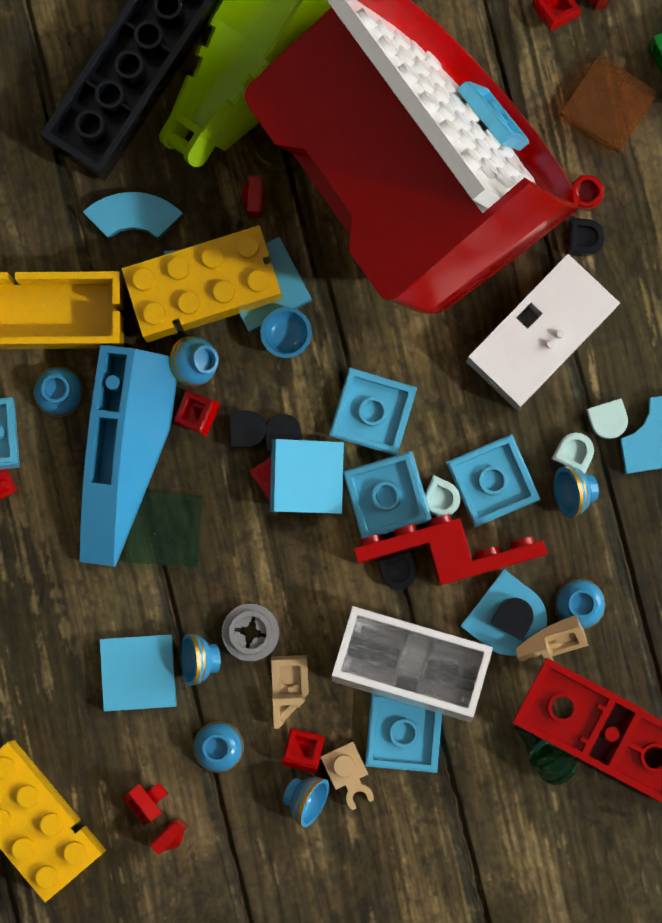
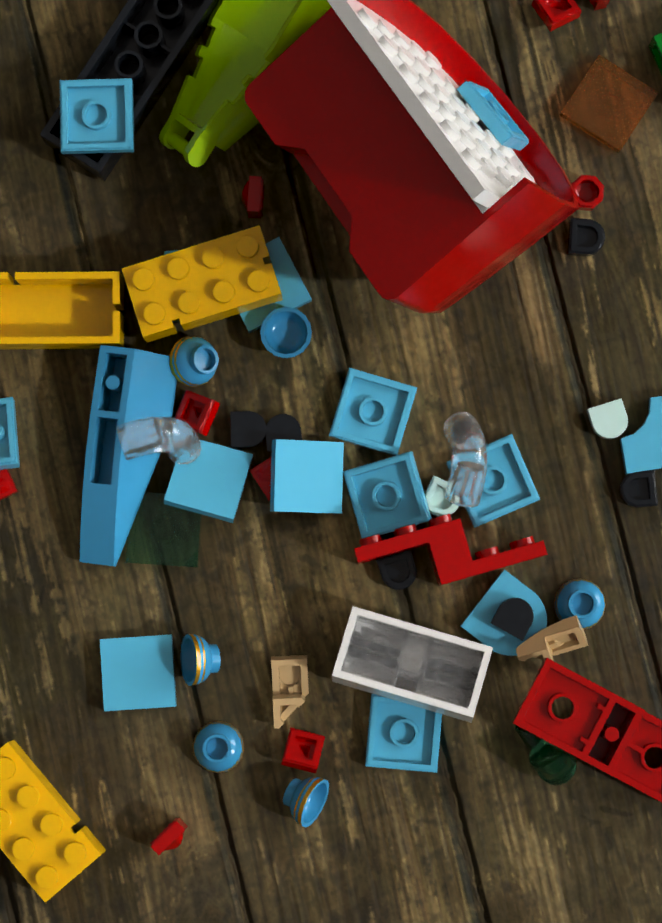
dark azure piece [33,366,85,417] -> none
medium azure tile [83,192,184,240] -> none
red tile [122,783,168,826] -> none
light grey gear [222,604,279,661] -> none
tan plate [320,741,374,810] -> none
white brick [466,254,620,411] -> none
light aqua tile [551,433,594,474] -> none
dark azure piece [553,466,599,518] -> none
none -> medium azure tile [59,78,134,154]
none -> clear cylinder [116,416,201,465]
none -> medium azure tile [164,435,253,523]
none -> clear cylinder [443,412,487,507]
none -> black tile [619,470,658,508]

